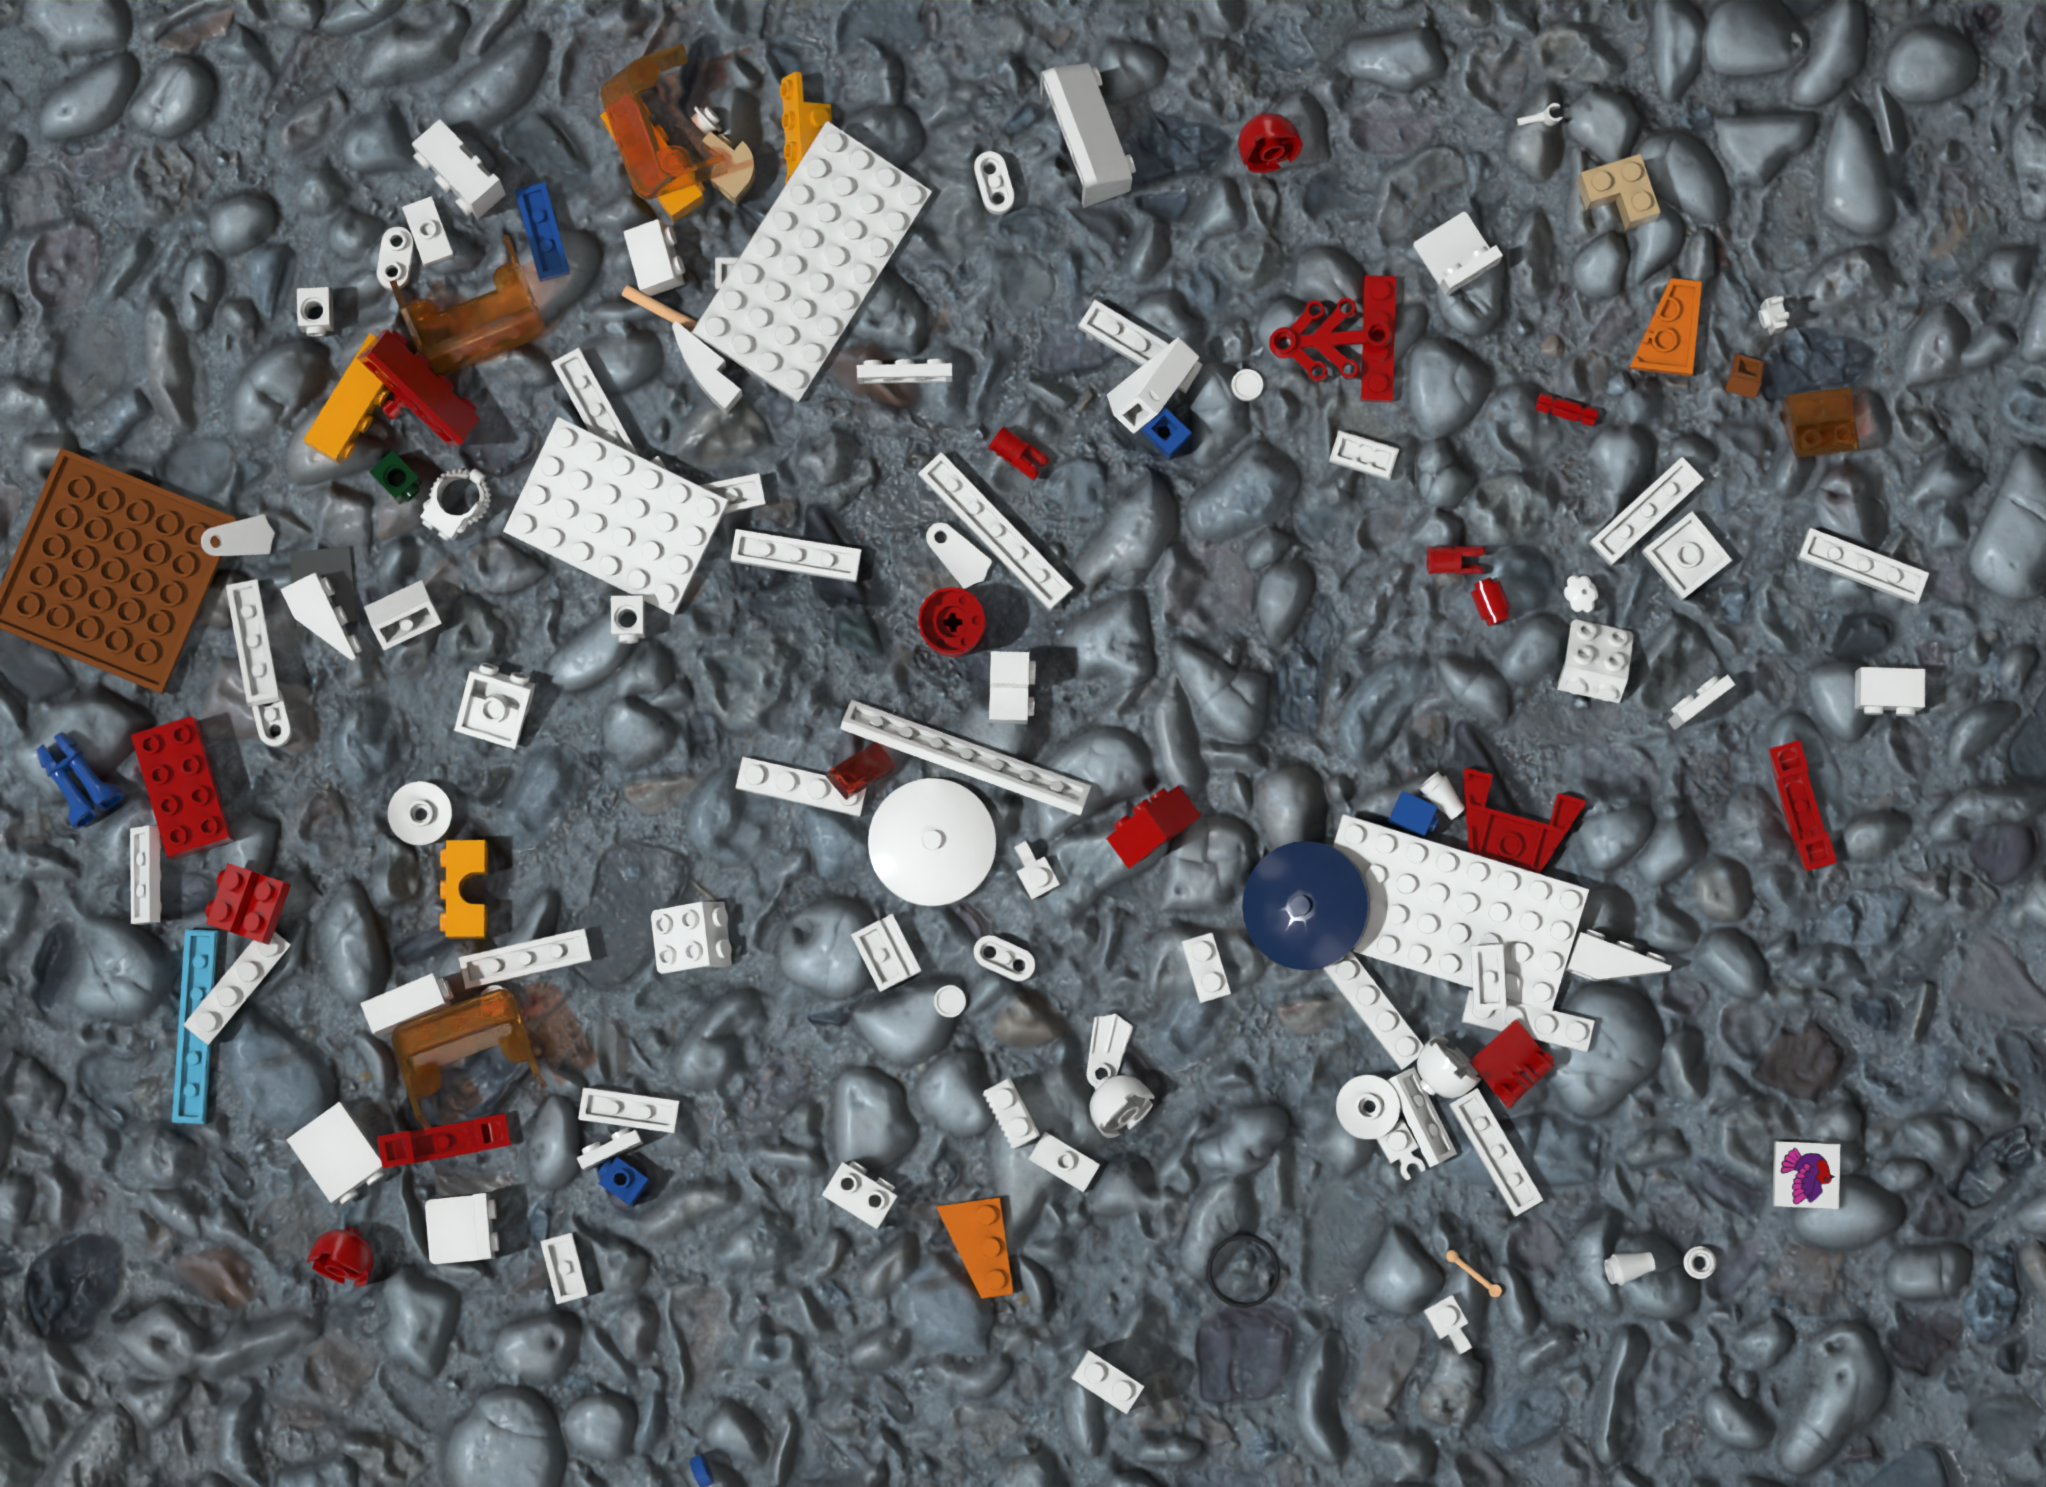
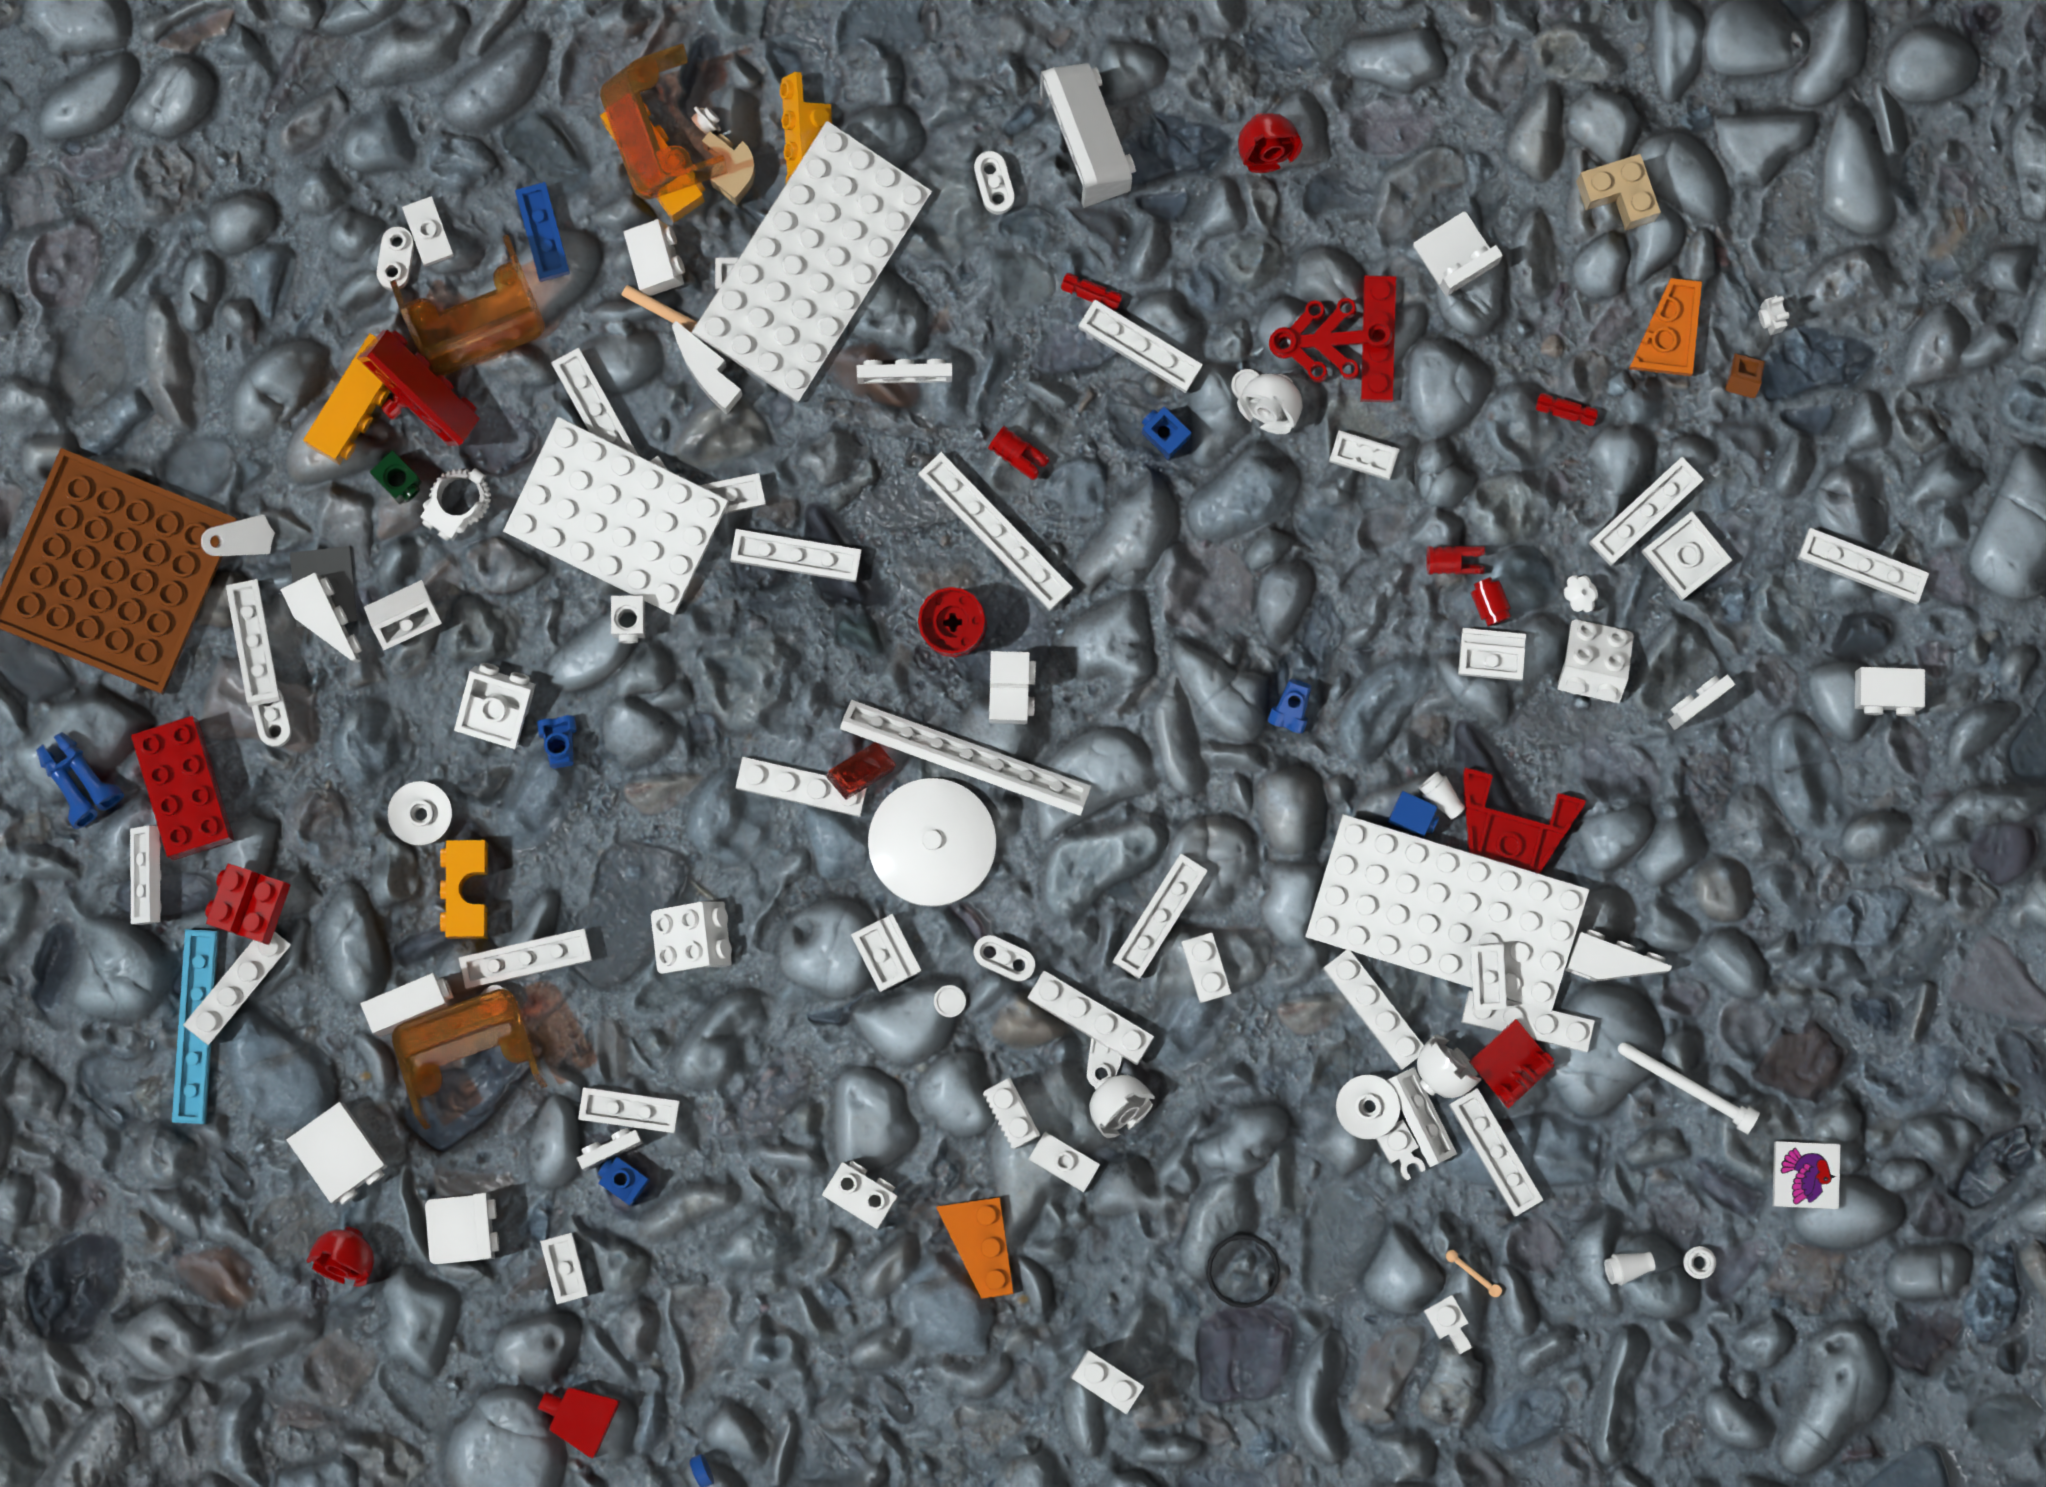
white brick [297,287,334,337] -> none
red slope [377,1114,511,1169] -> none
white wedge [412,119,506,219] -> none
white piece [926,523,992,589] -> none
white plate [1014,841,1060,900] -> none
red brick [1106,785,1201,869] -> none
white slope [1107,337,1199,434] -> none
dark blue dish [1242,841,1370,970] -> none
white hand [1517,103,1563,126] -> none
red slope [1768,740,1837,872] -> none
clear orange slope [1781,387,1860,458] -> none
none -> blue plate [537,715,577,769]
none -> red torso [538,1387,621,1459]
none -> white plate [1027,971,1154,1065]
none -> red axle [1061,273,1122,311]
none -> white plate [1112,854,1208,979]
none -> white cylinder [1237,374,1303,434]
none -> blue plate [1268,678,1312,734]
none -> white plate [1458,628,1526,681]
none -> white piece [1618,1043,1760,1135]

